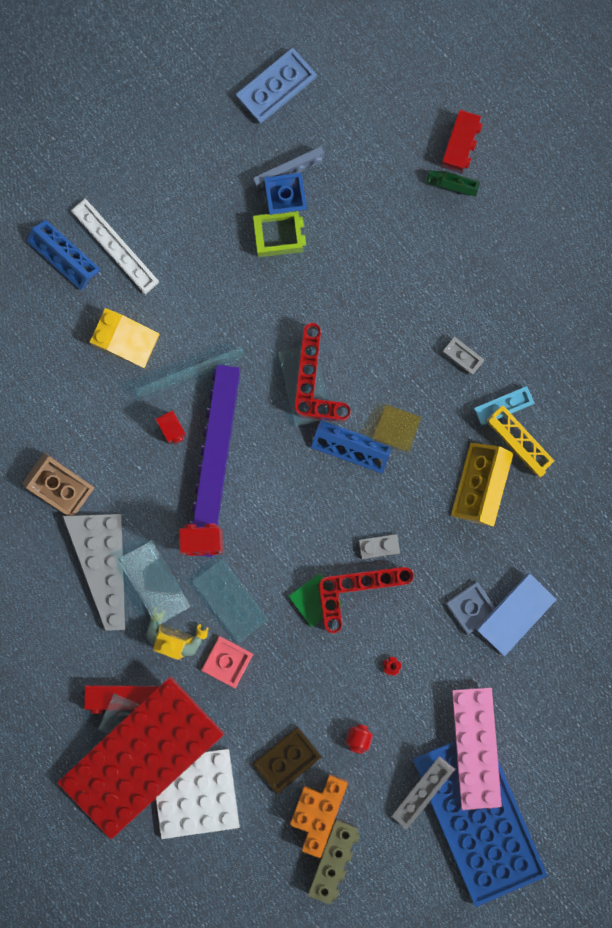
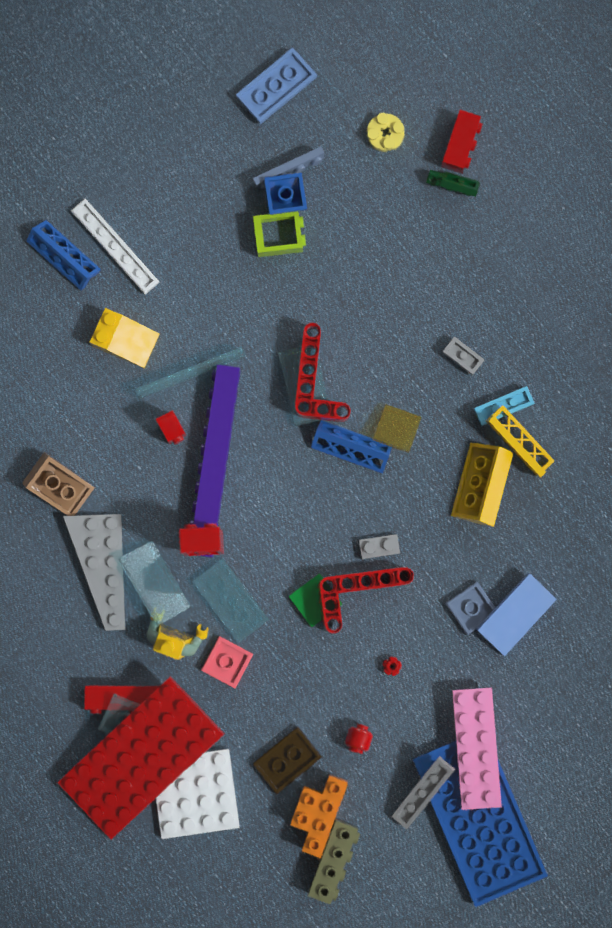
none -> light yellow plate [367,113,404,152]

